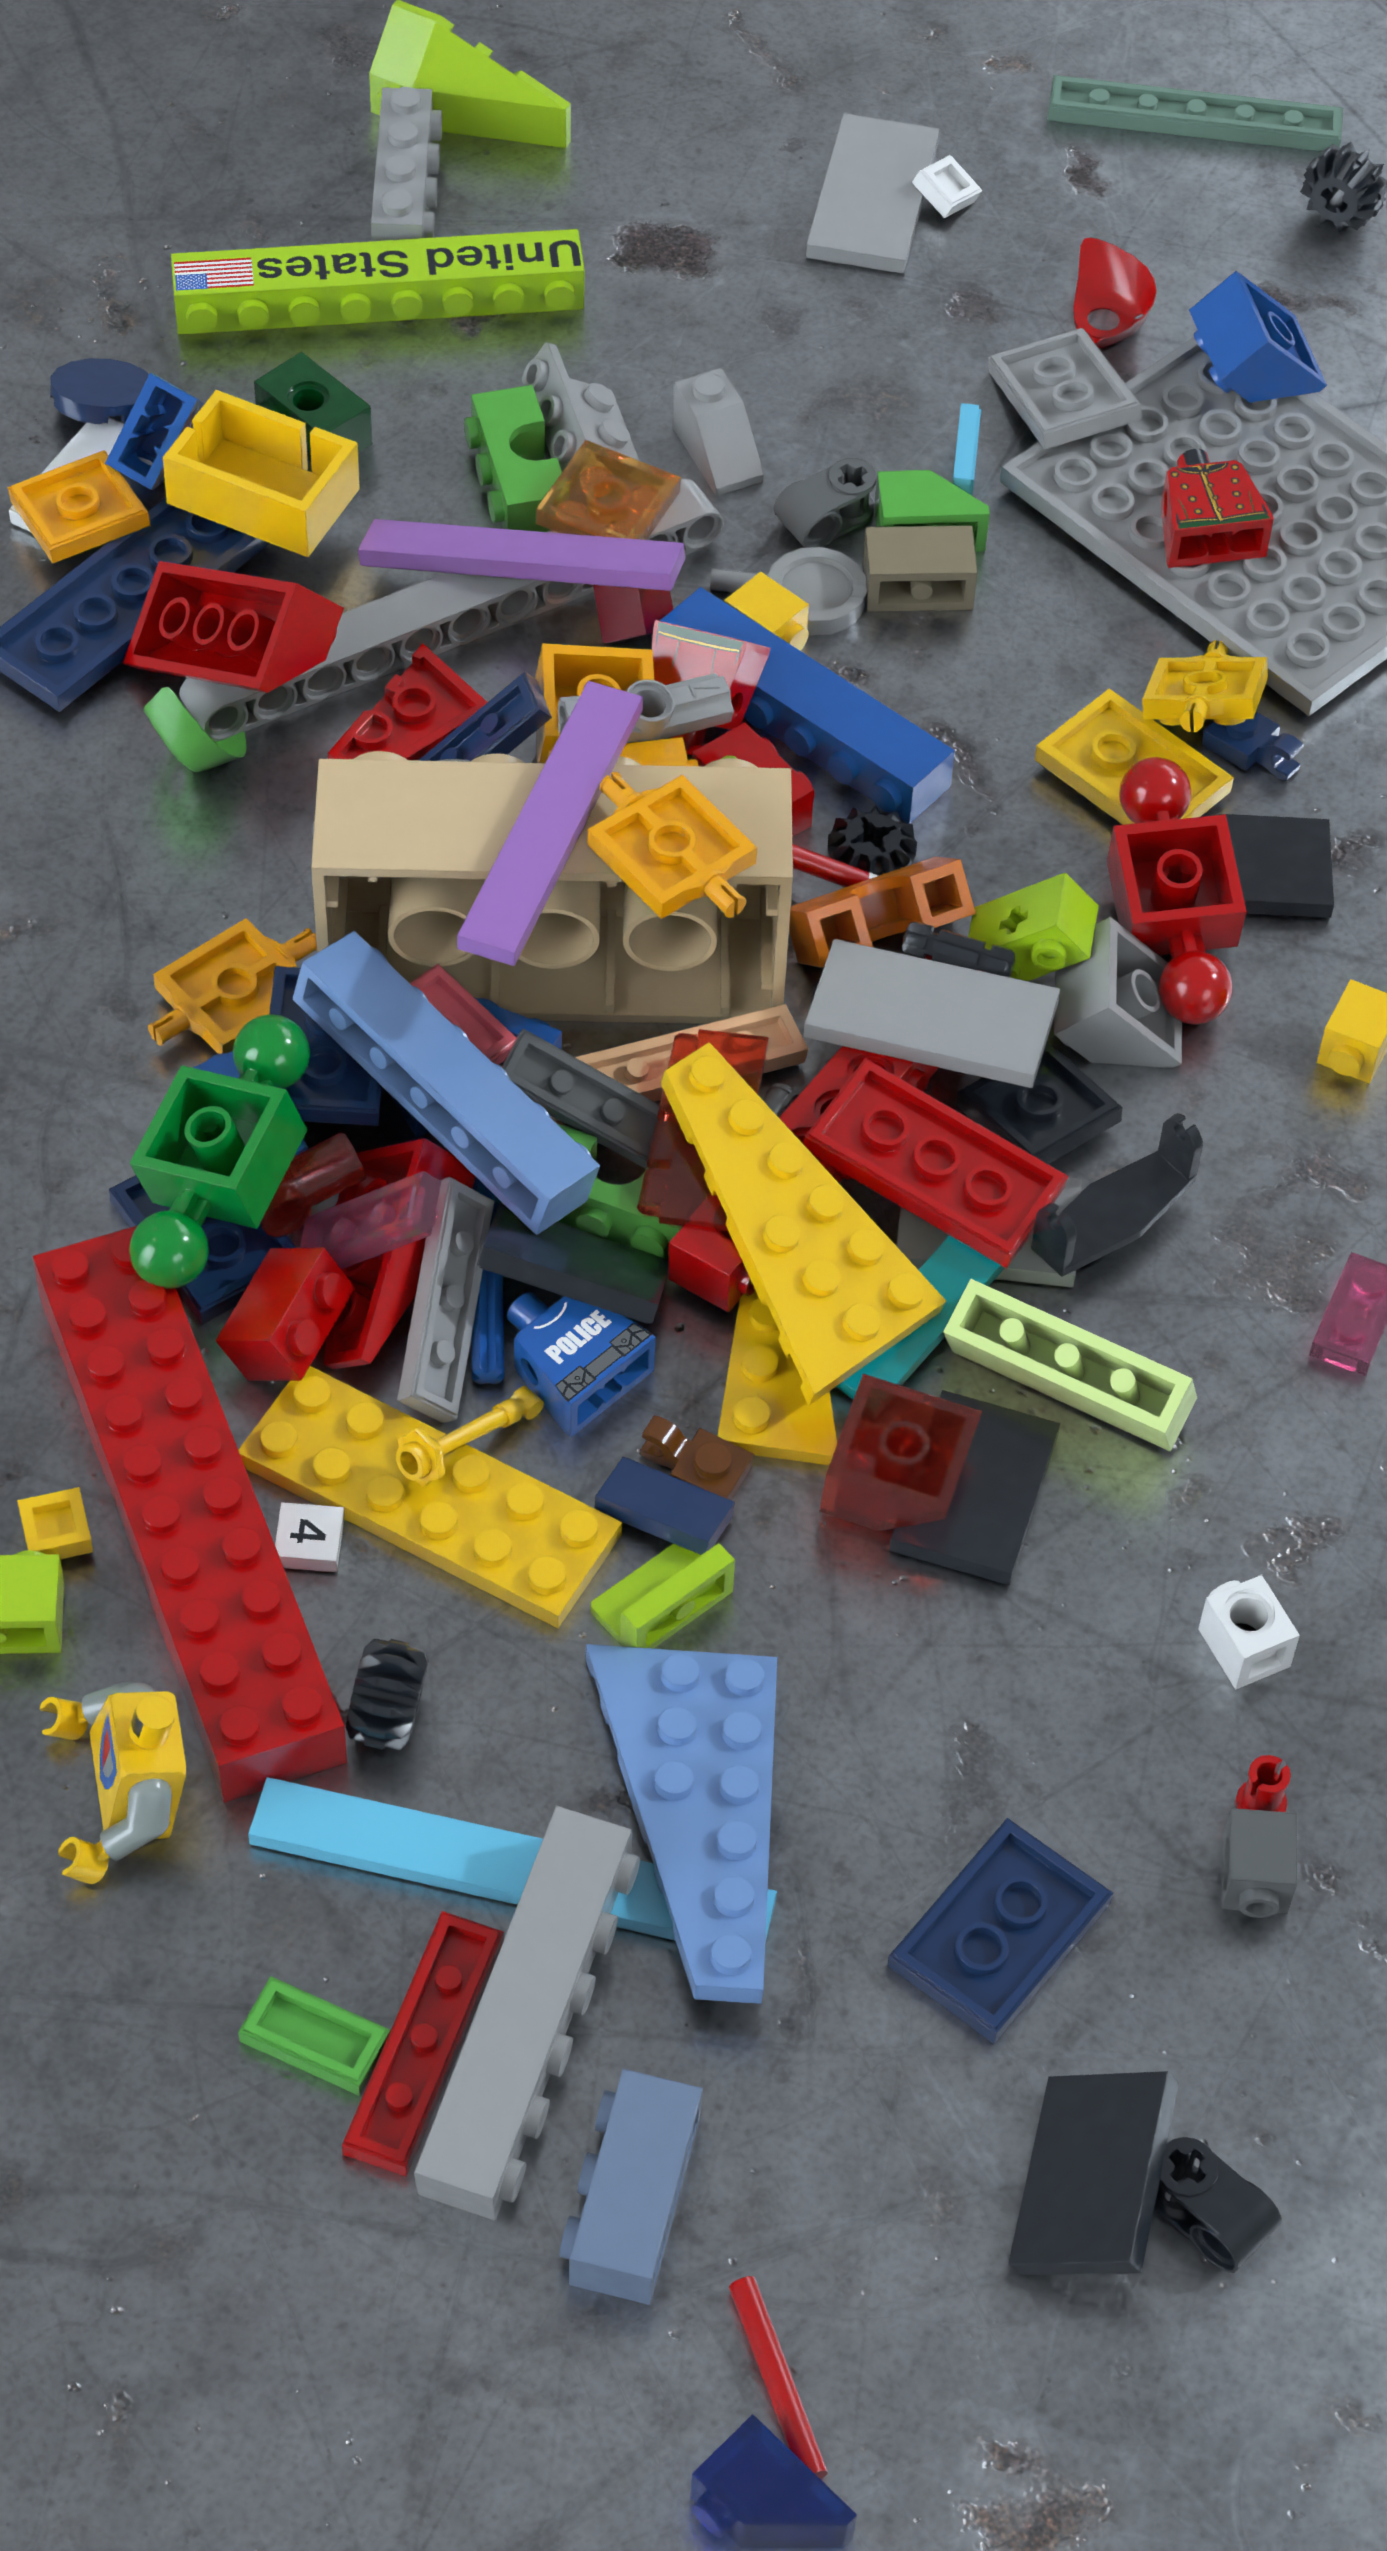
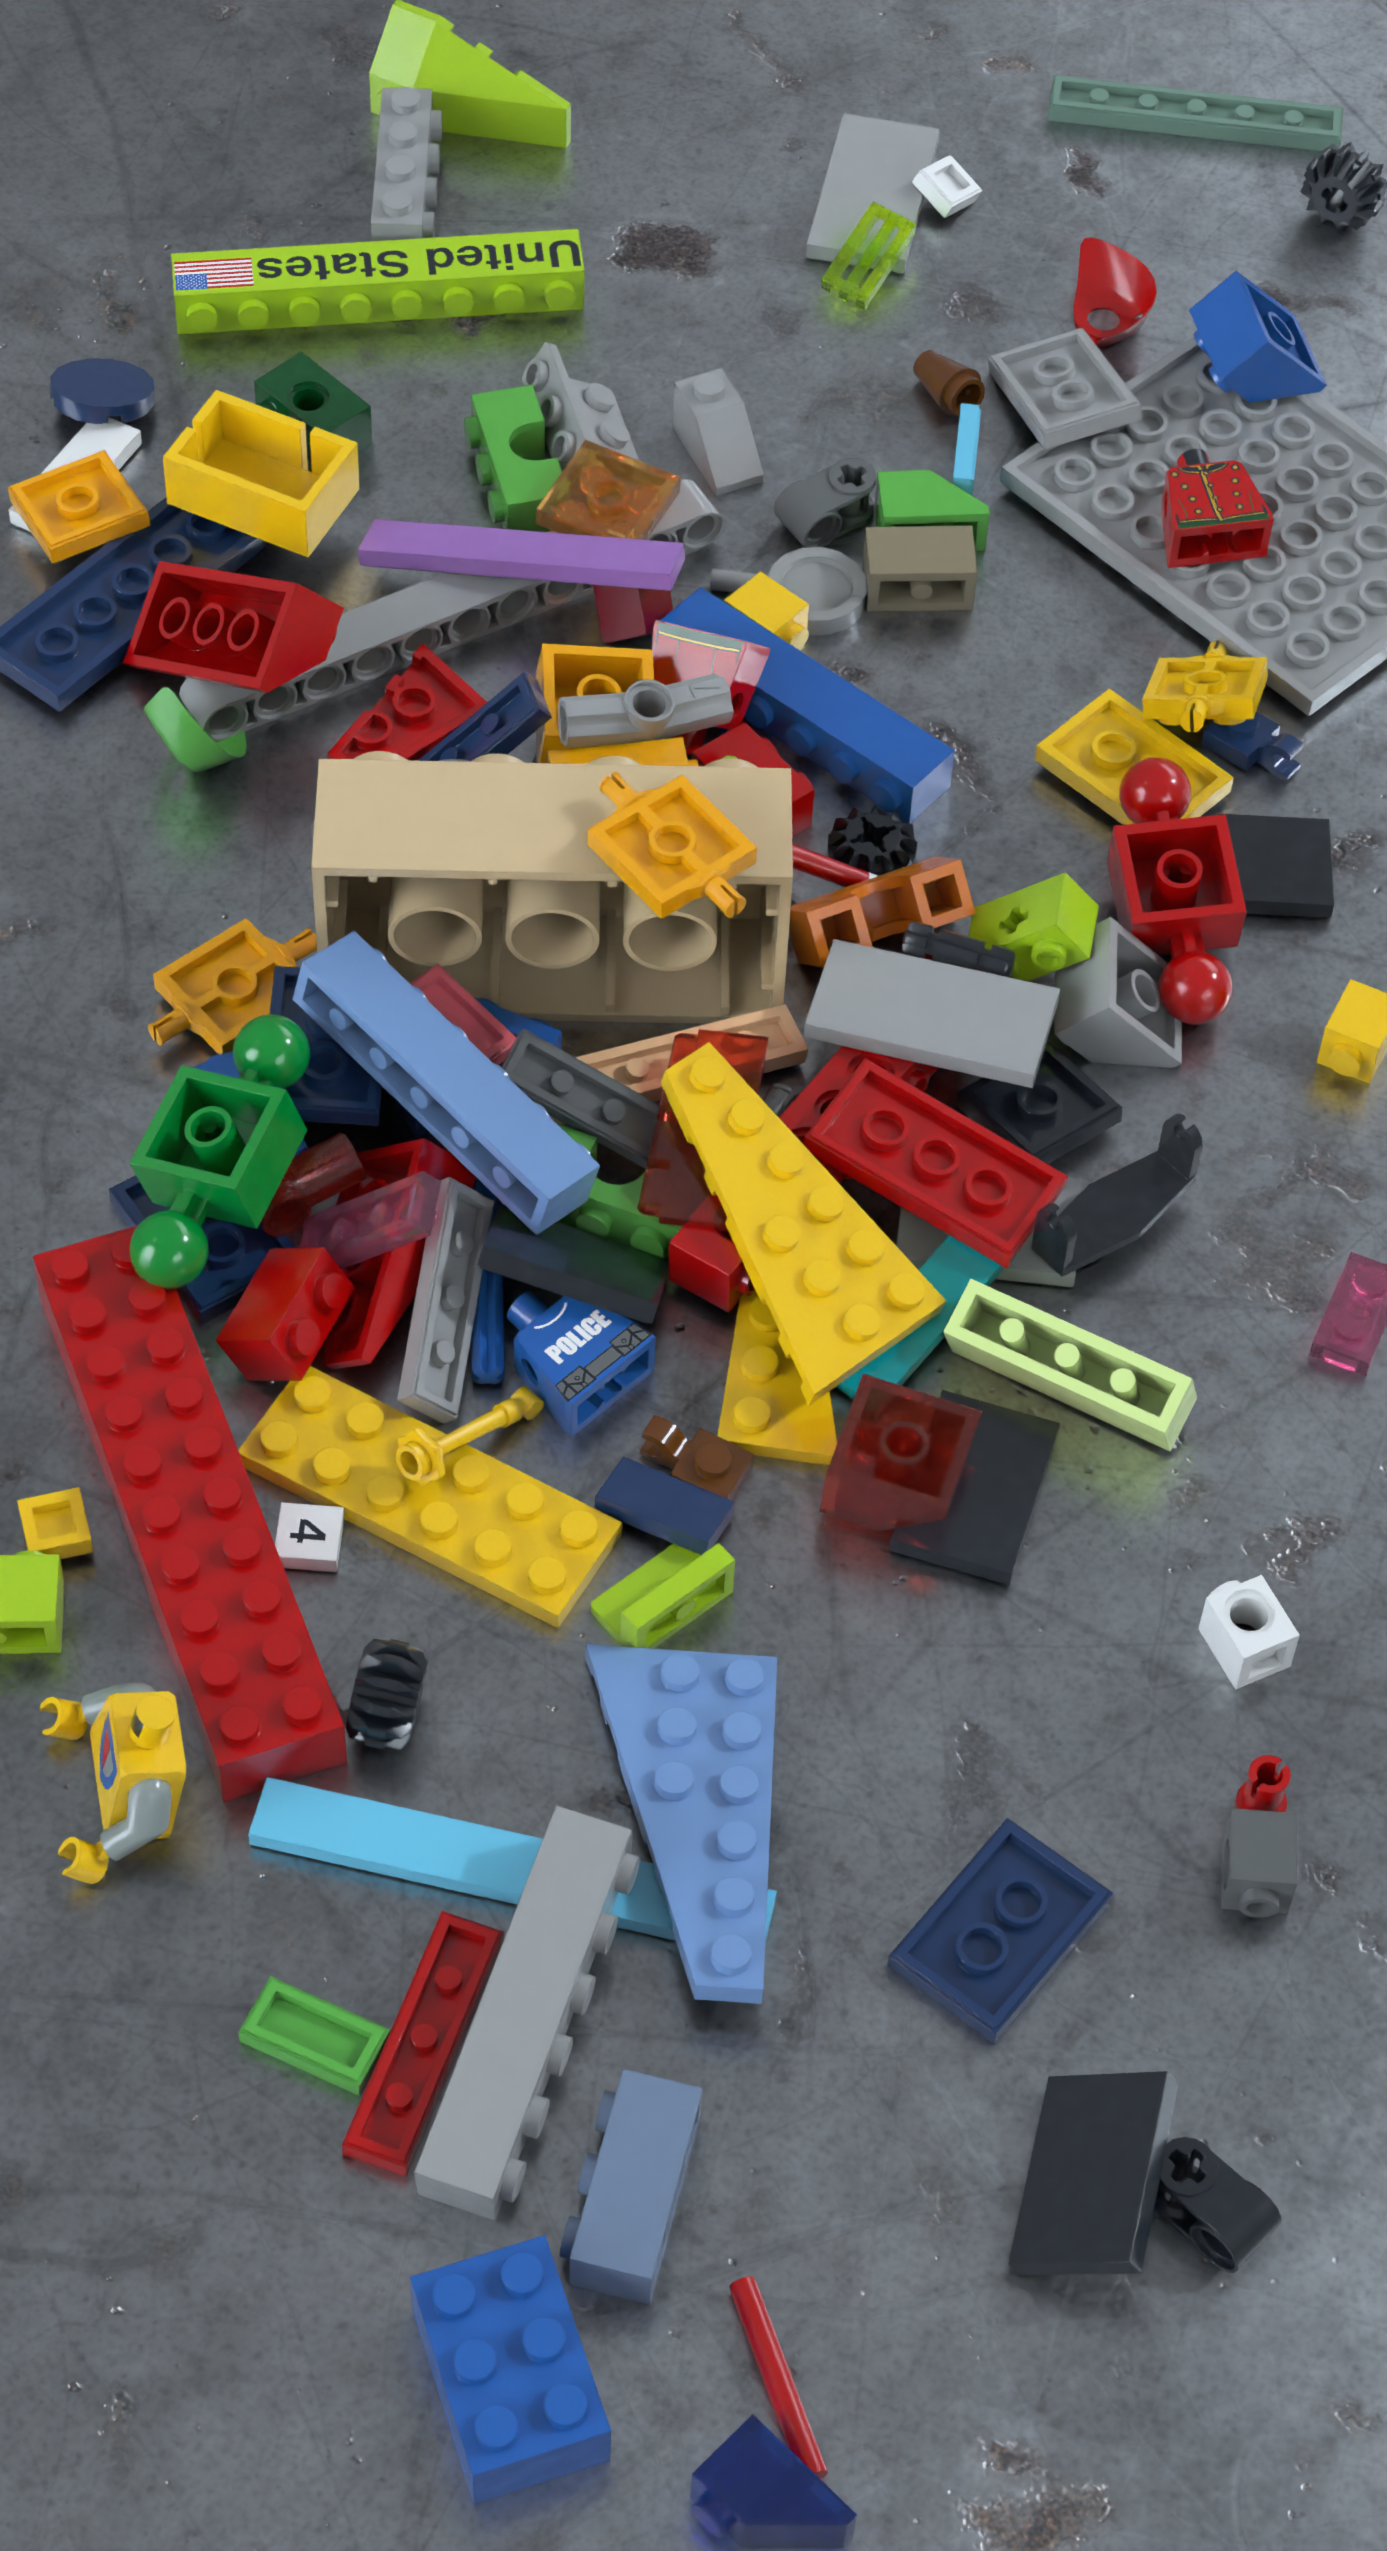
blue torso [105,373,205,490] -> none
medium lavender tile [457,681,643,966] -> none
none -> blue brick [410,2235,611,2505]
none -> clear neon green tile [821,201,916,311]
none -> reddish brown cone [913,350,985,416]

